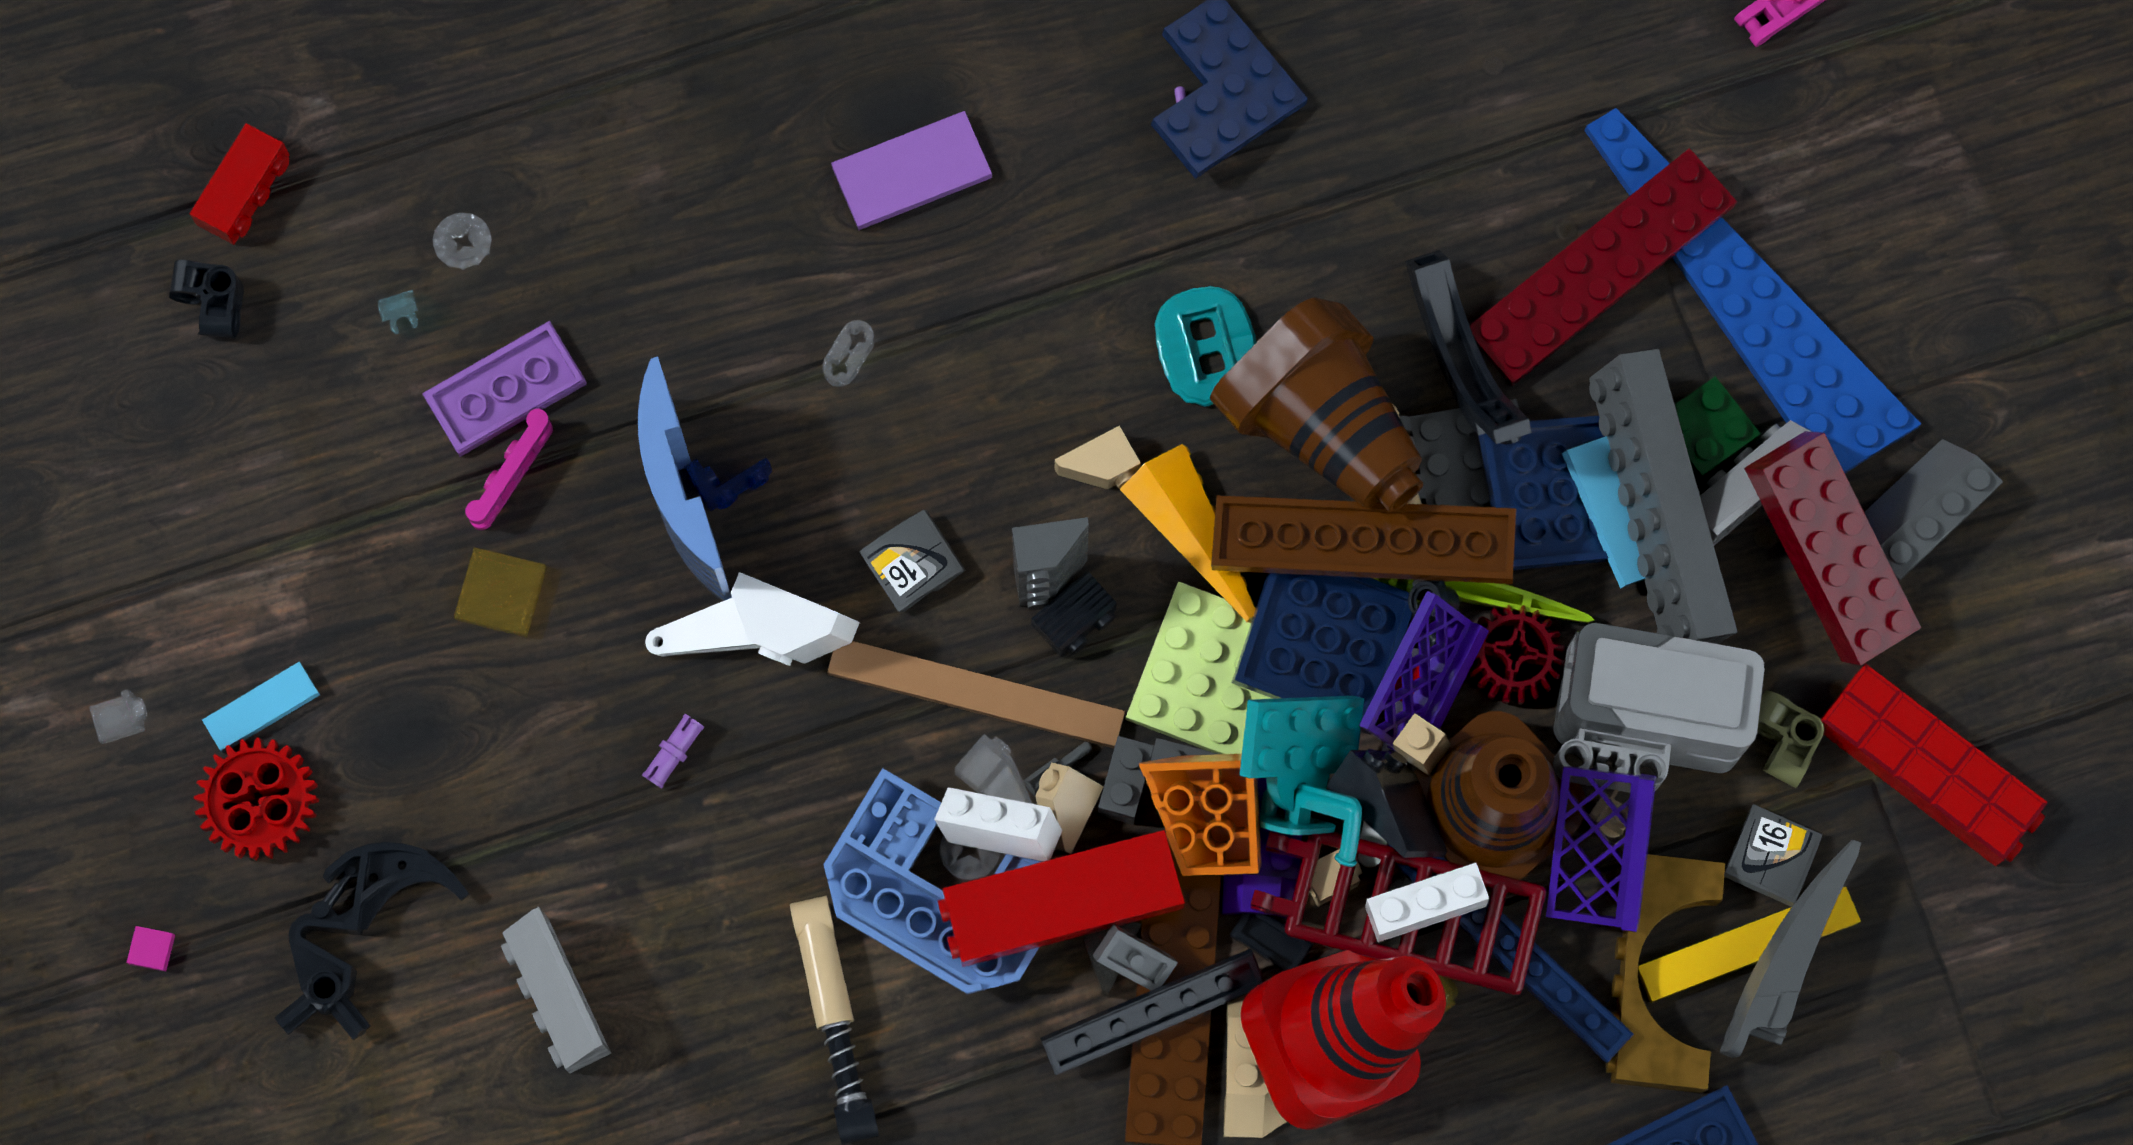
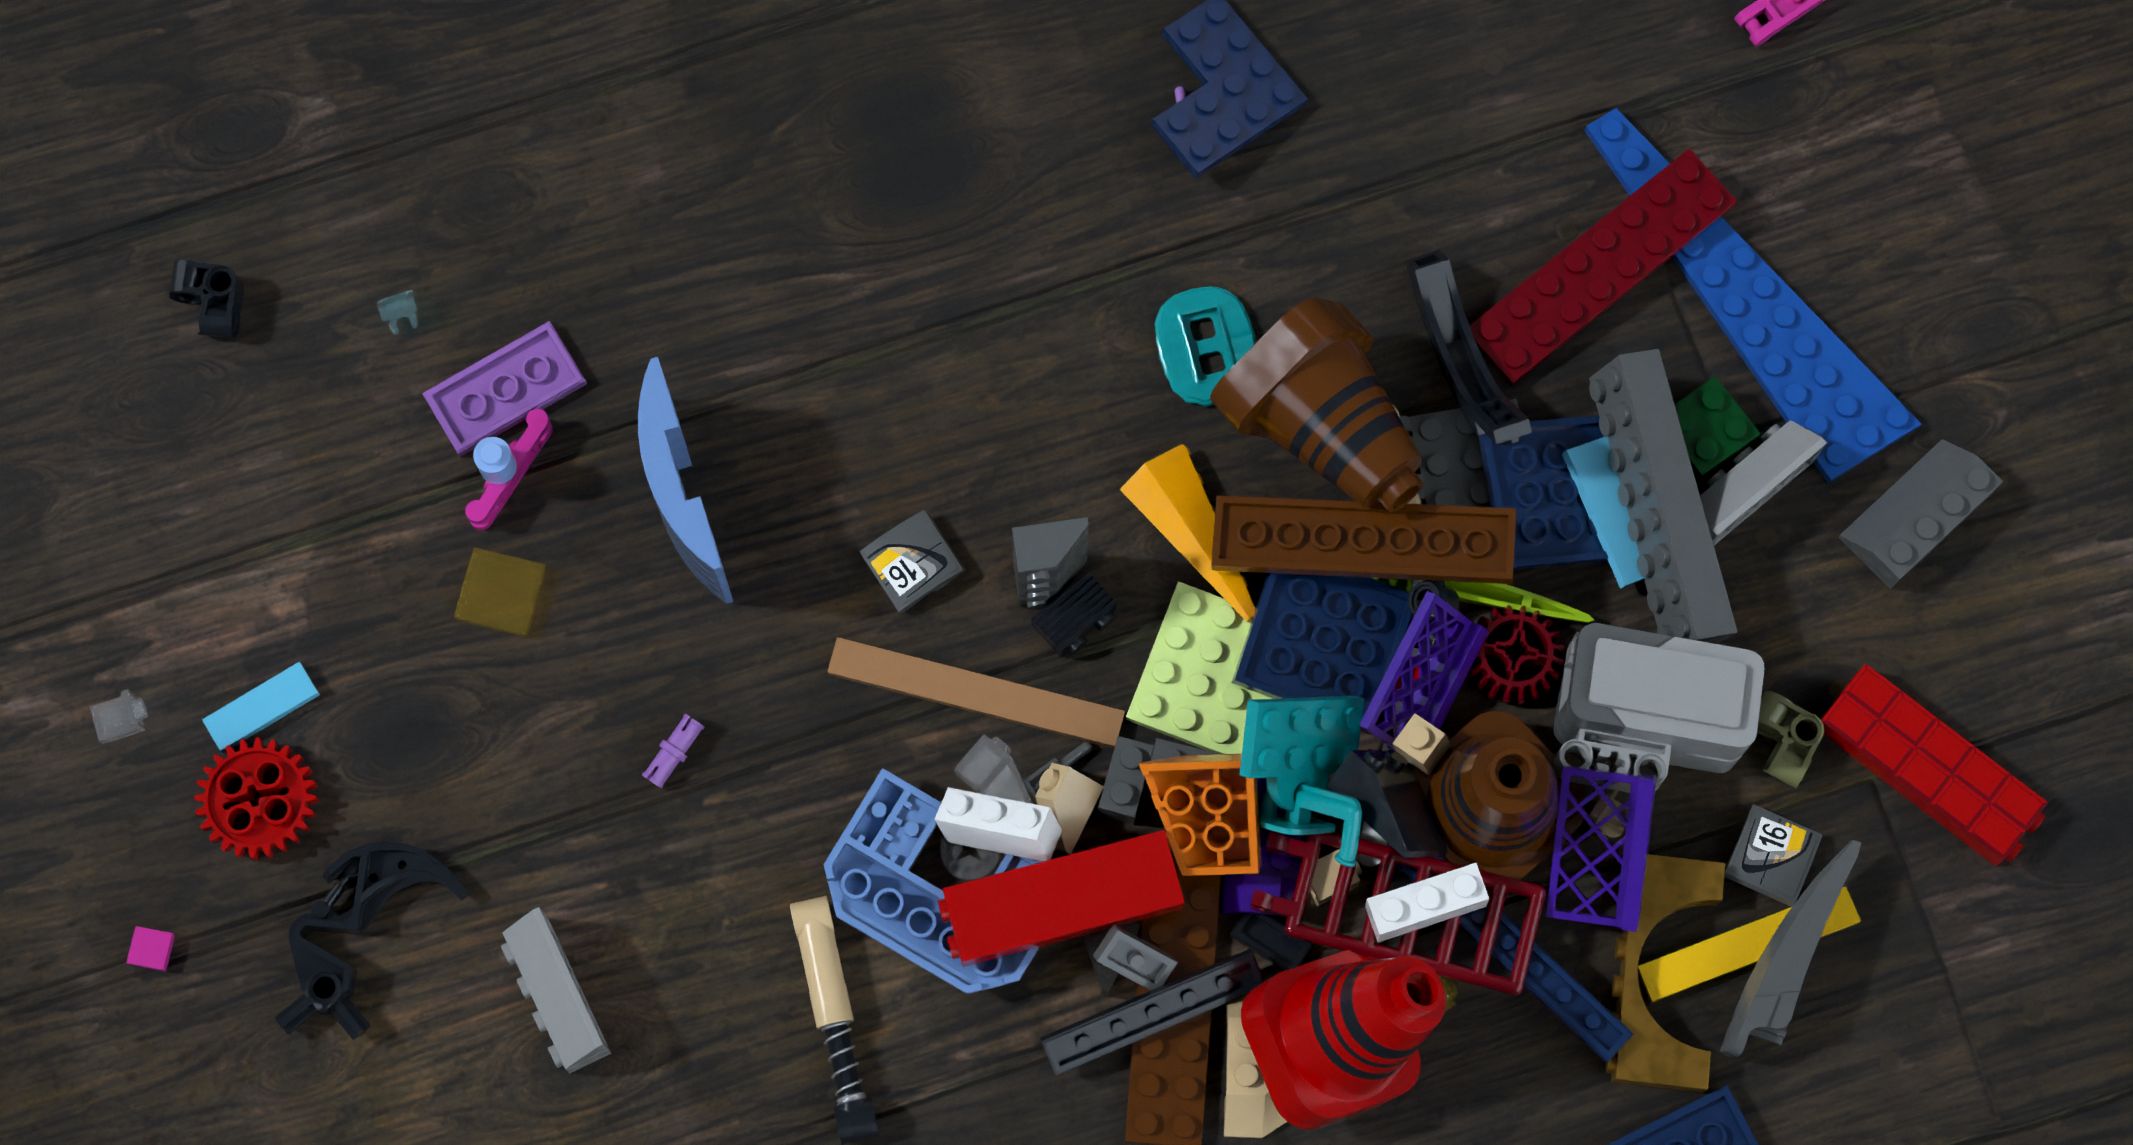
red brick [189,123,290,245] -> none
clear gear [433,213,492,270] -> none
white slope [645,572,860,666] -> none
clear blue bracket [684,458,773,511] -> none
clear beam [822,320,874,387] -> none
medium lavender tile [831,111,992,230] -> none
tan slope [1055,426,1141,489] -> none
brick [1744,431,1921,665] -> none
none -> light blue brick [473,437,517,484]

